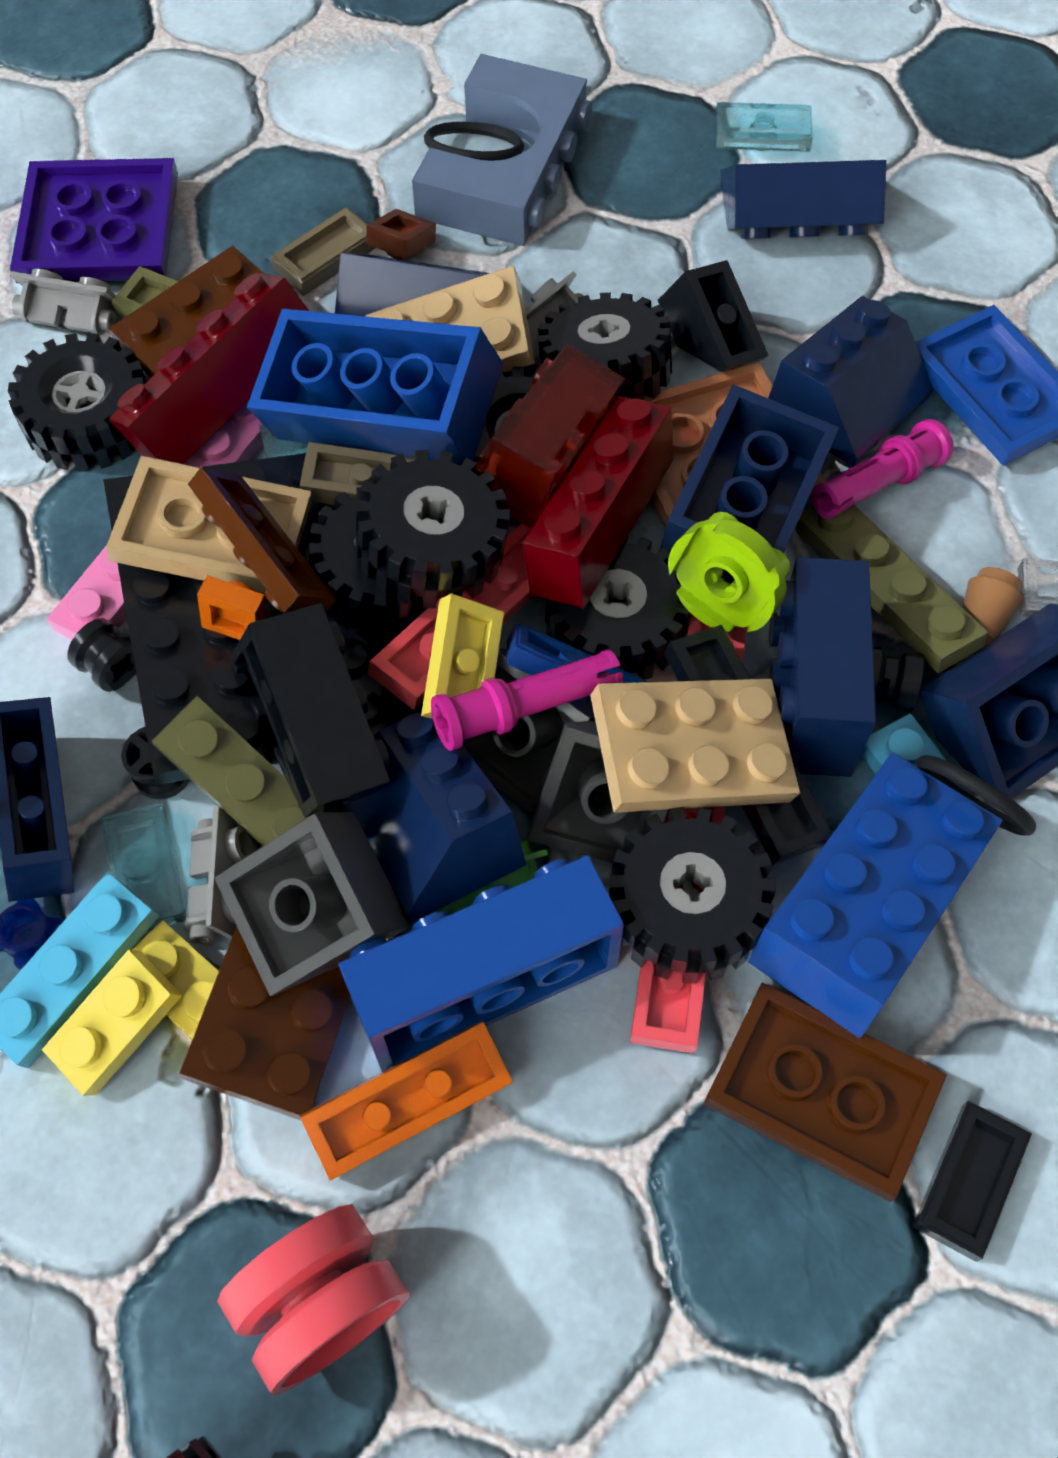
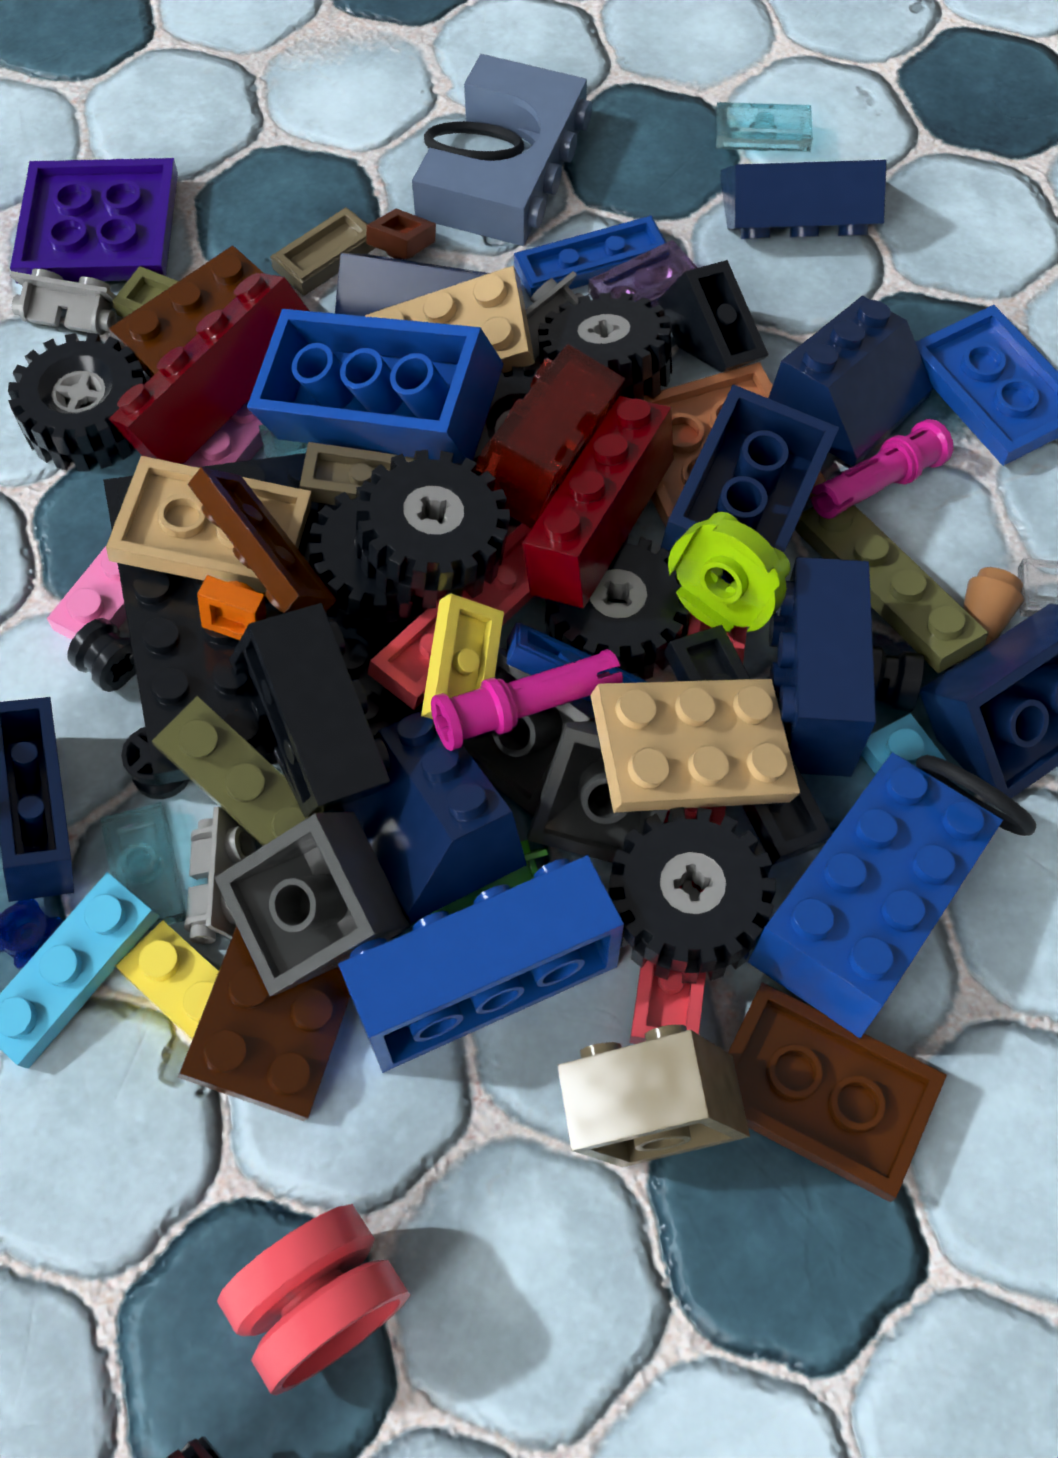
light yellow plate [42,950,183,1096] -> none
orange plate [300,1021,513,1181] -> none
black tile [912,1101,1032,1262] -> none
none -> blue tile [514,215,670,298]
none -> brick [558,1025,750,1167]
none -> clear purple plate [588,240,698,307]

